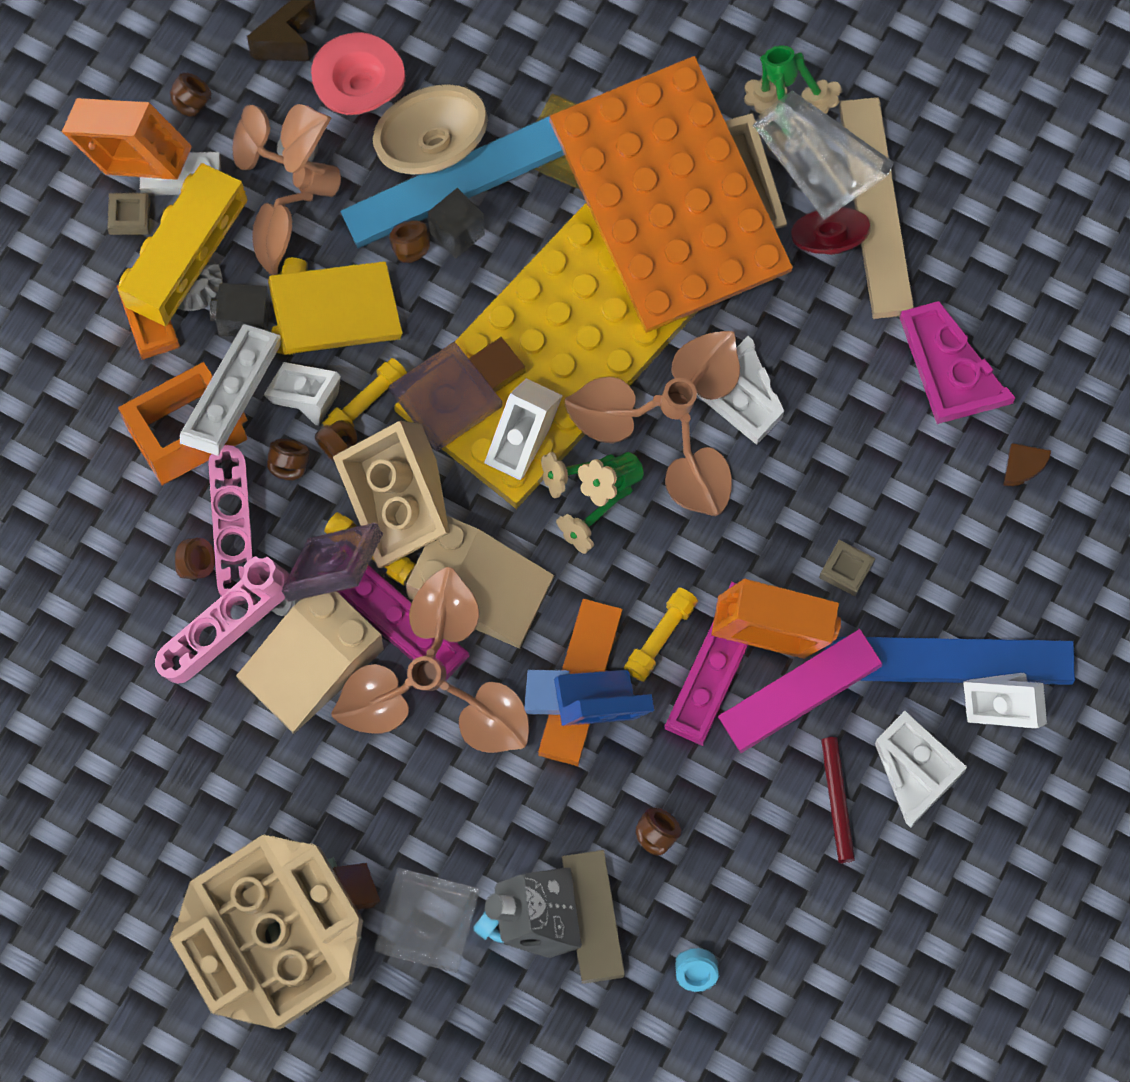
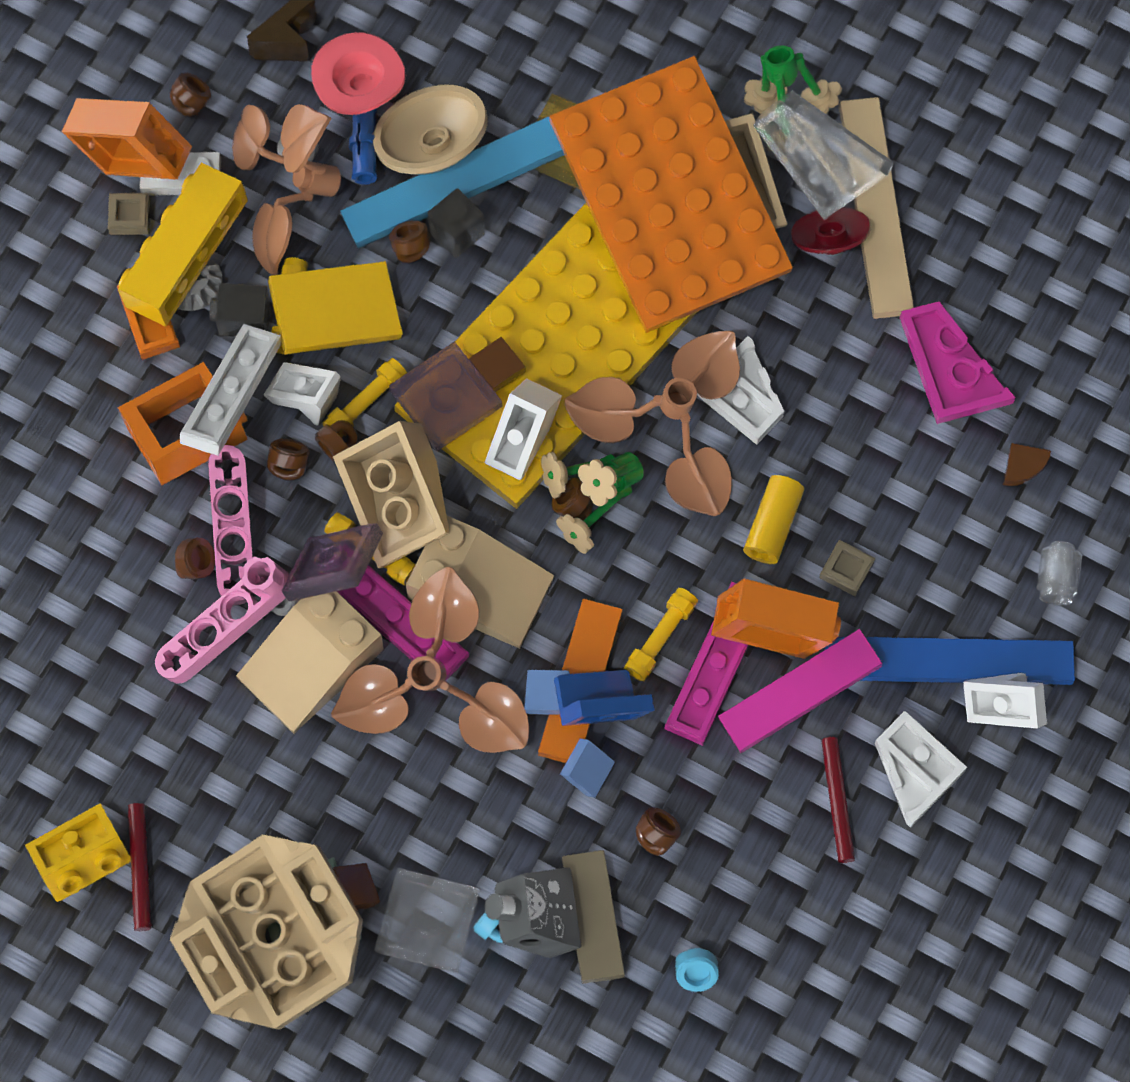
none -> yellow bracket [25,803,131,902]
none -> dark red bar [128,803,151,931]
none -> blue pin [349,109,377,185]
none -> reddish brown tile [552,478,593,521]
none -> medium blue tile [560,738,615,798]
none -> yellow piece [743,475,805,564]
none -> clear brick [1036,541,1083,605]

